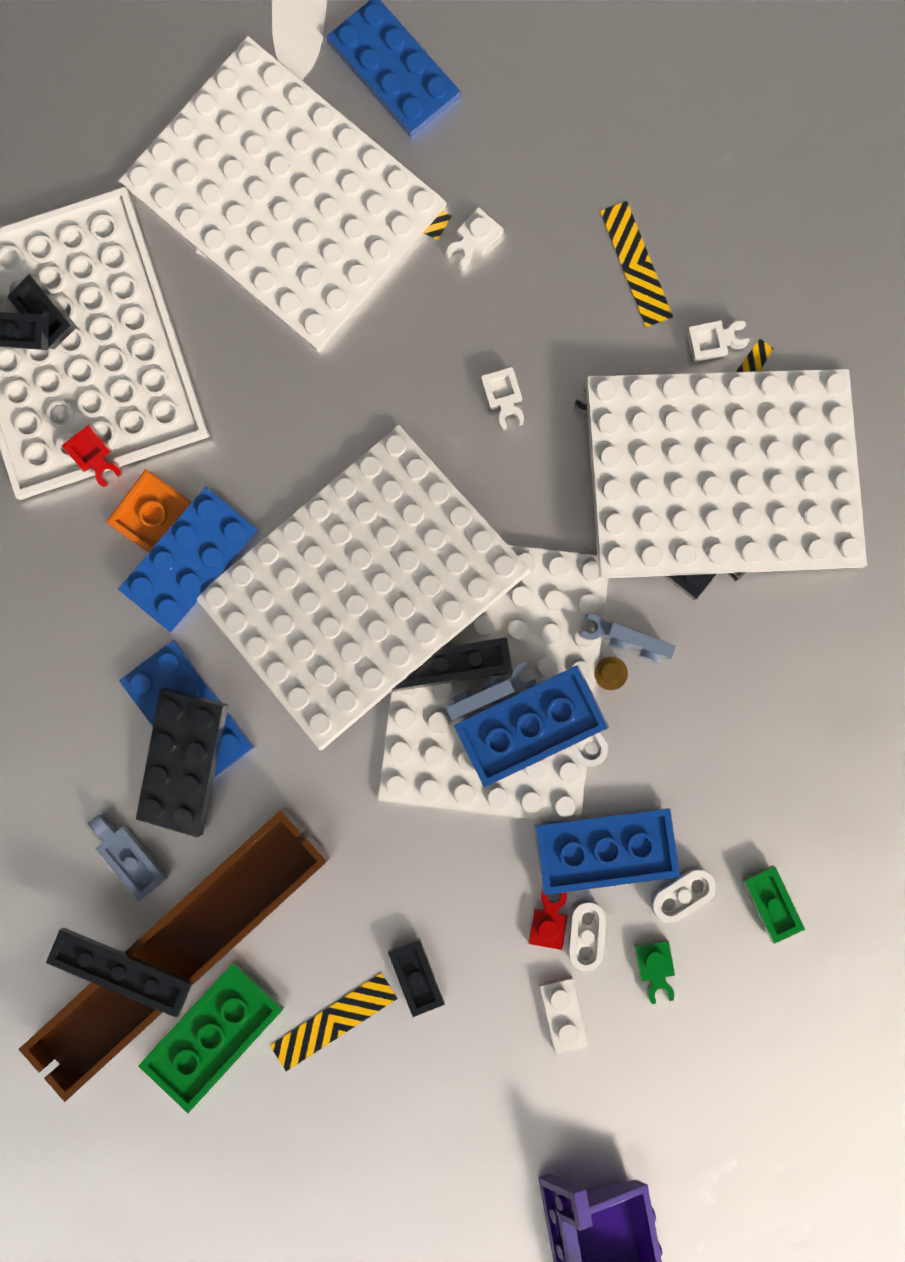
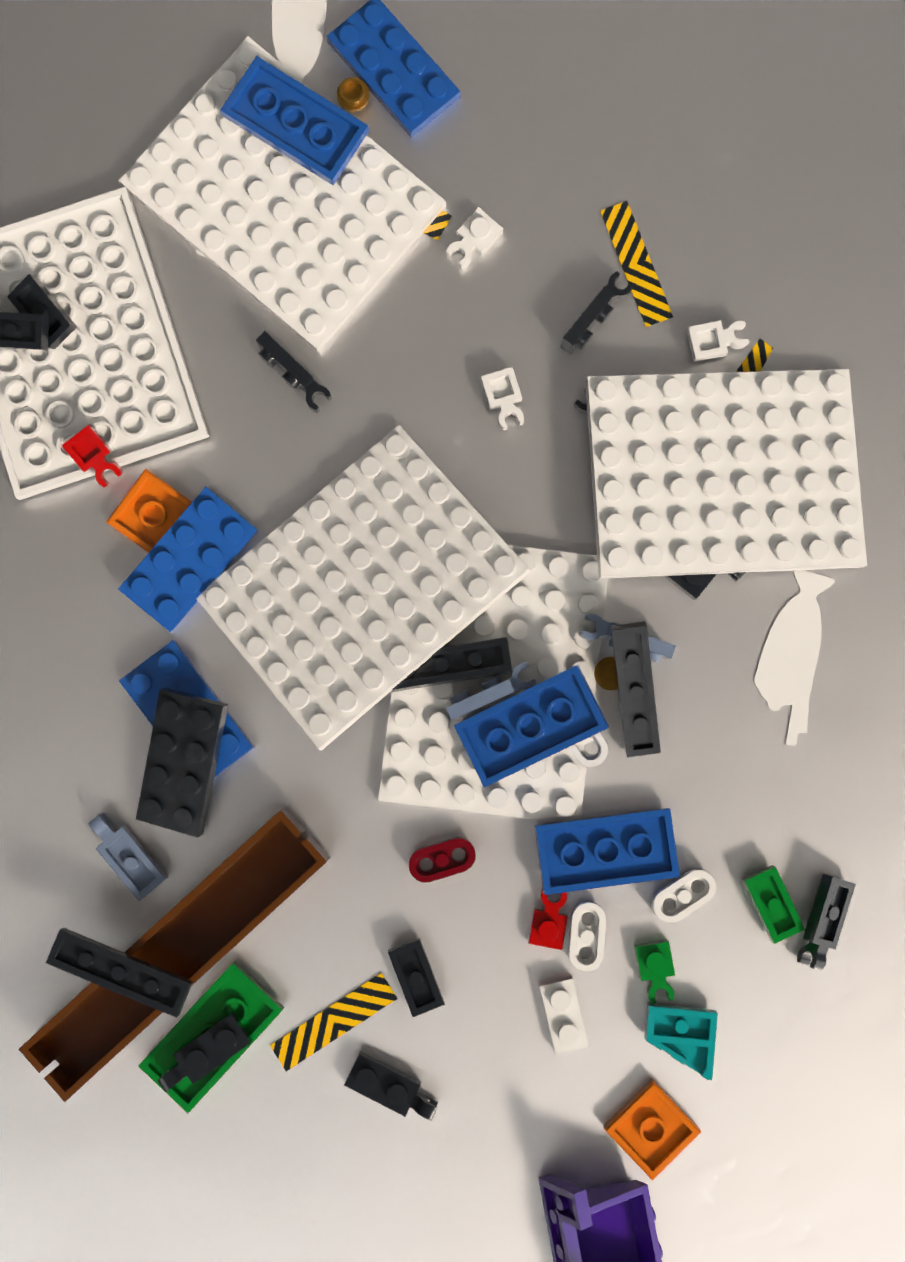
none -> black plate [157,1012,252,1092]
none -> blue plate [220,56,369,186]
none -> black plate [256,331,332,413]
none -> pearl gold plate [337,77,369,112]
none -> black plate [344,1051,438,1121]
none -> dark red plate [409,837,476,883]
none -> black plate [560,271,634,355]
none -> orange tile [603,1078,701,1181]
none -> black plate [611,621,661,757]
none -> teal wing [644,1003,718,1080]
none -> white sticker [754,570,835,746]
none -> black plate [797,873,856,971]

